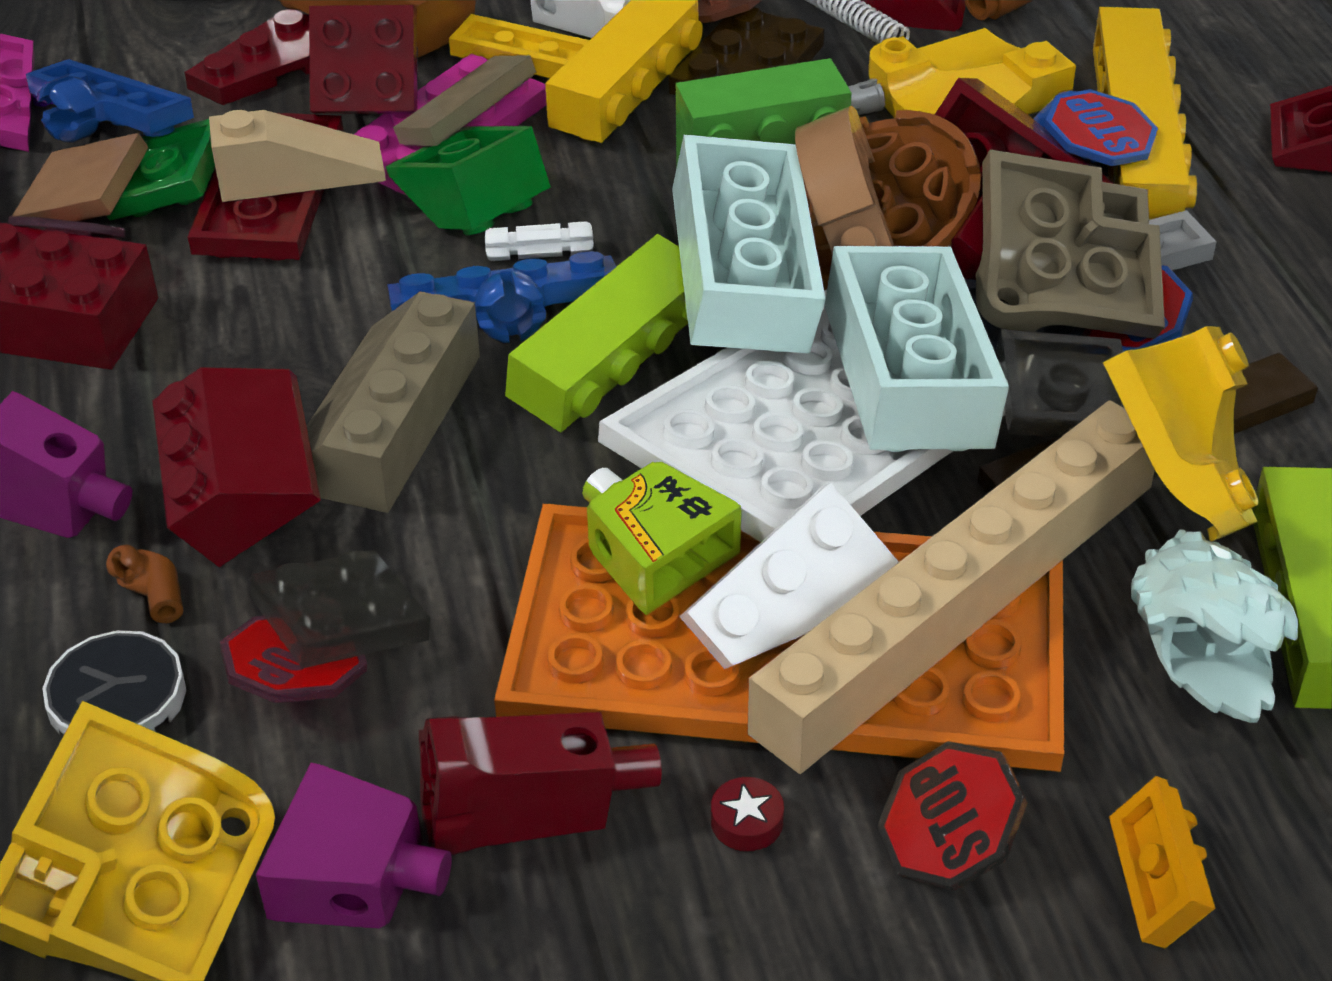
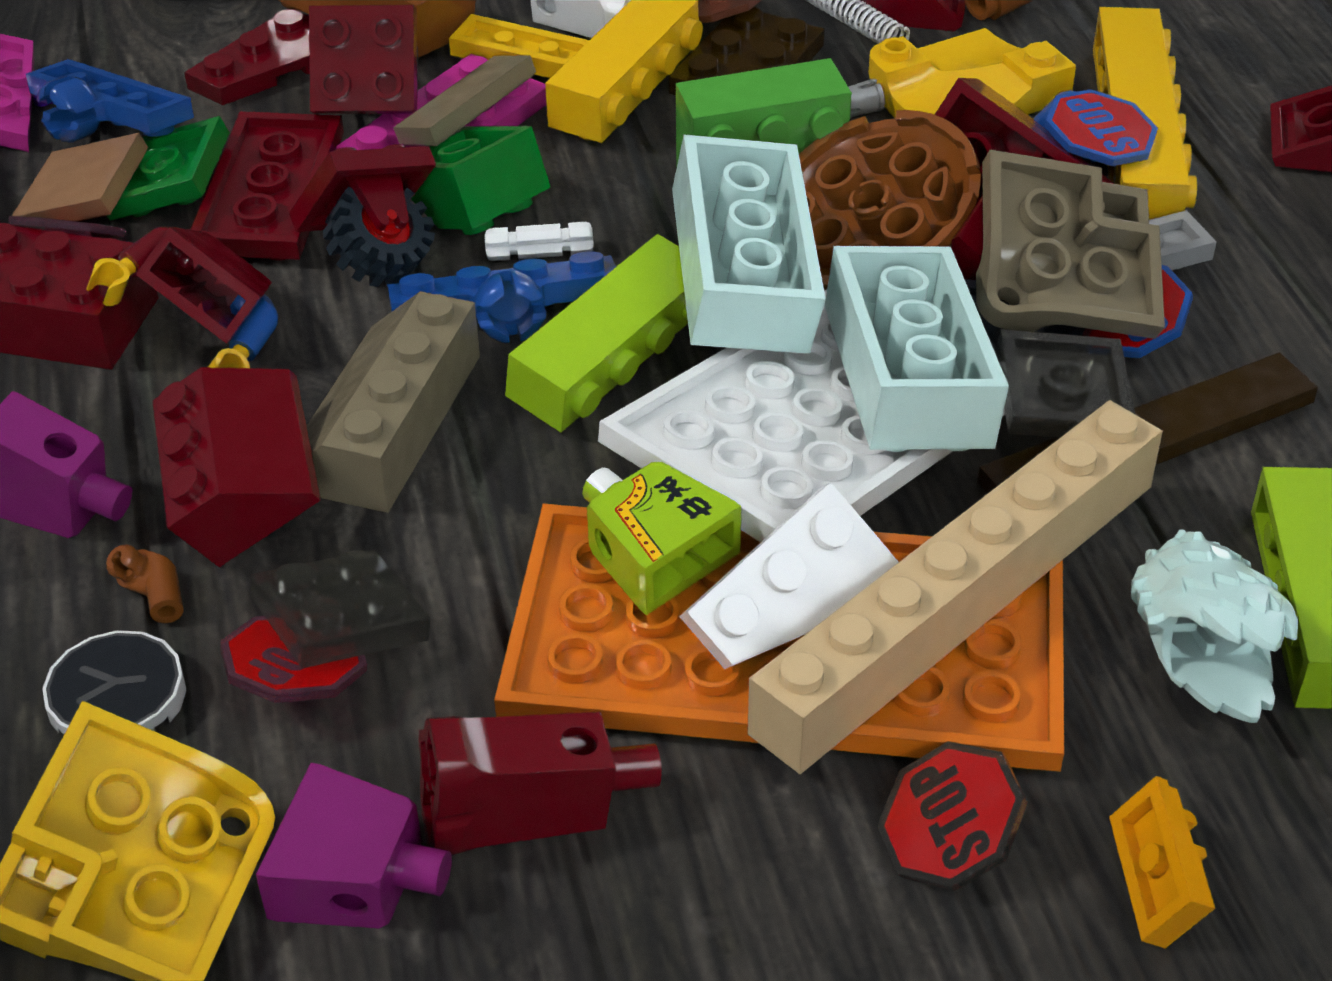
tan slope [209,110,386,202] -> none
dark red tile [711,777,784,851] -> none
medium nougat arch [795,106,894,255] -> none
yellow slope [1103,326,1258,542] -> none
none -> dark red torso [86,226,279,368]
none -> plate [289,144,436,287]

